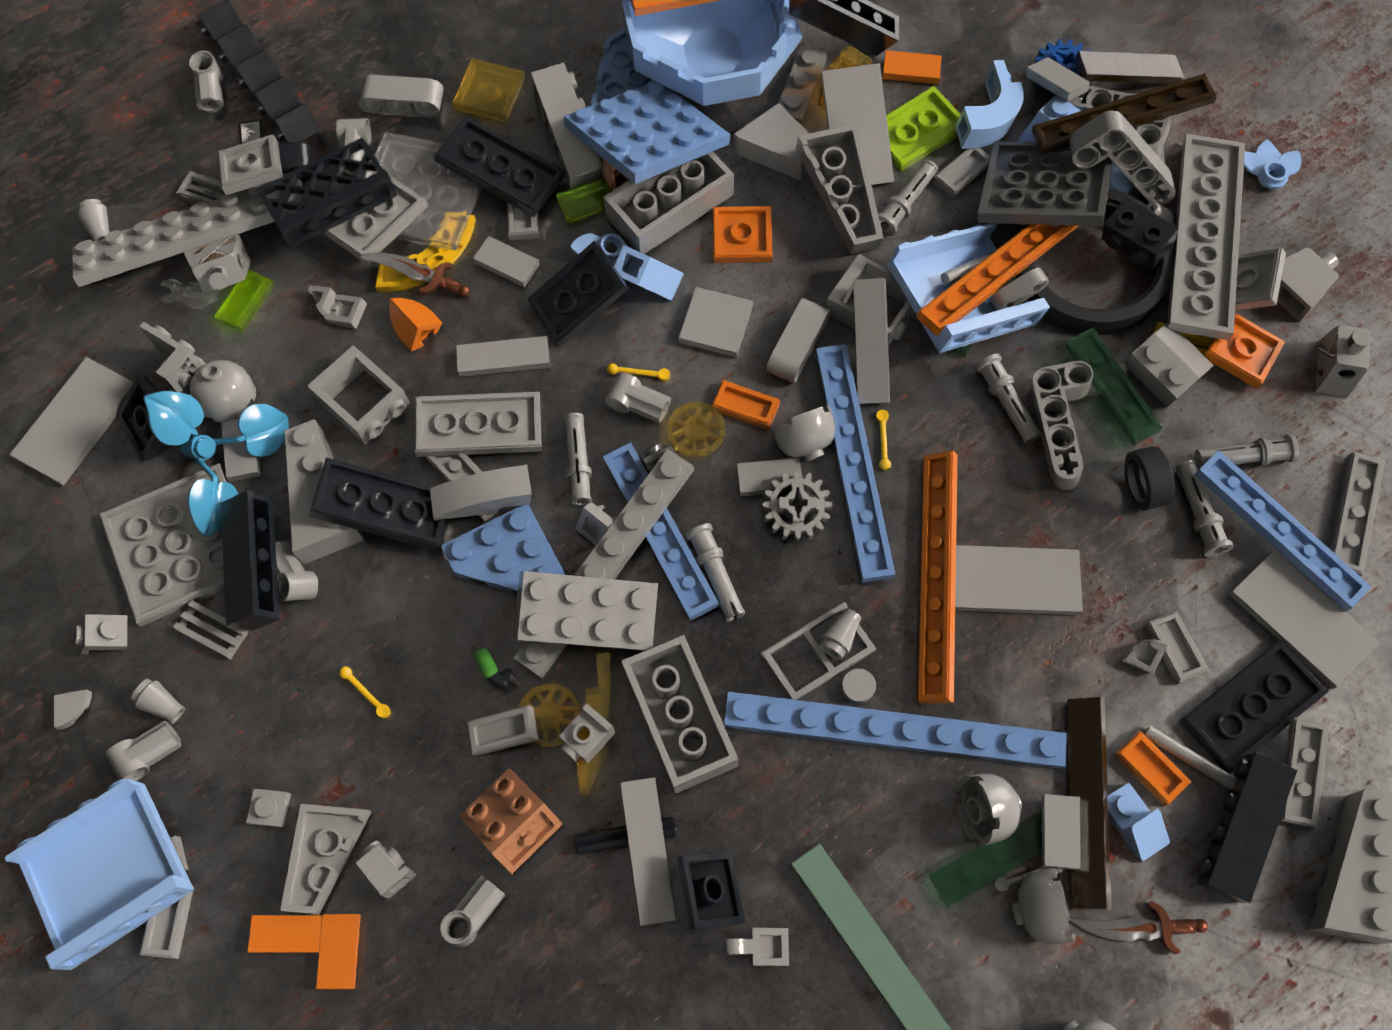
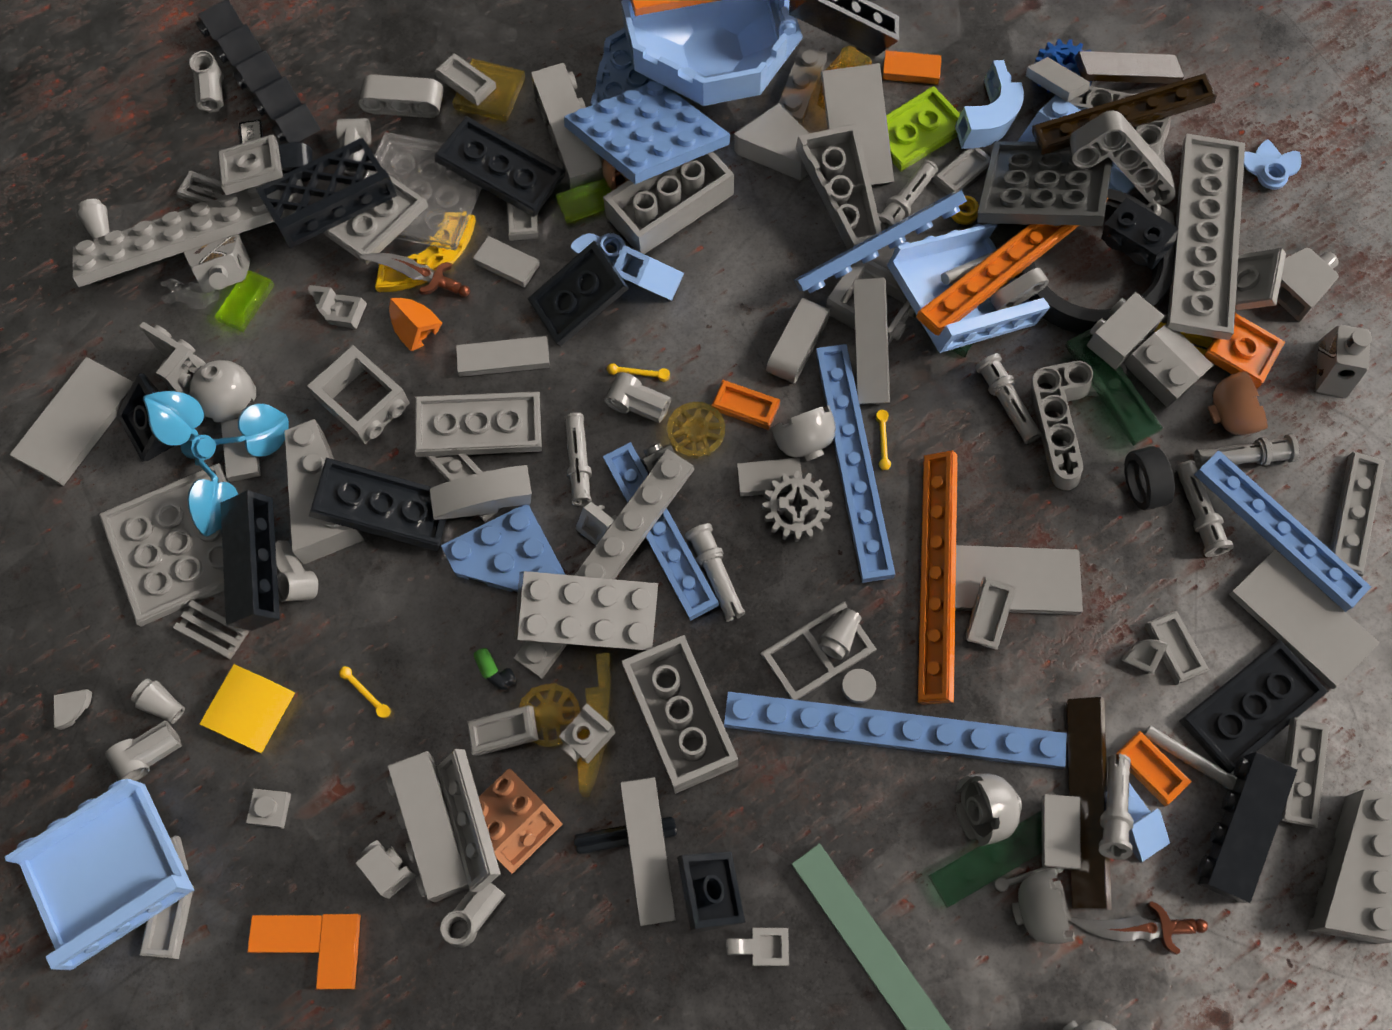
light grey bracket [74,614,127,655] -> none
light grey wing [280,804,371,915] -> none
light grey tile [679,287,754,358] -> none
orange tile [713,206,773,263] -> none
none -> yellow slope [199,664,295,754]
none -> light grey brick [386,751,469,903]
none -> light grey tile [435,53,496,106]
none -> light grey tile [436,749,501,892]
none -> medium blue plate [794,190,967,293]
none -> yellow plate [951,195,979,225]
none -> light grey tile [964,576,1017,650]
none -> light grey brick [1087,292,1164,370]
none -> light grey pin [1099,754,1133,860]
none -> nougat cylinder [1208,371,1268,436]

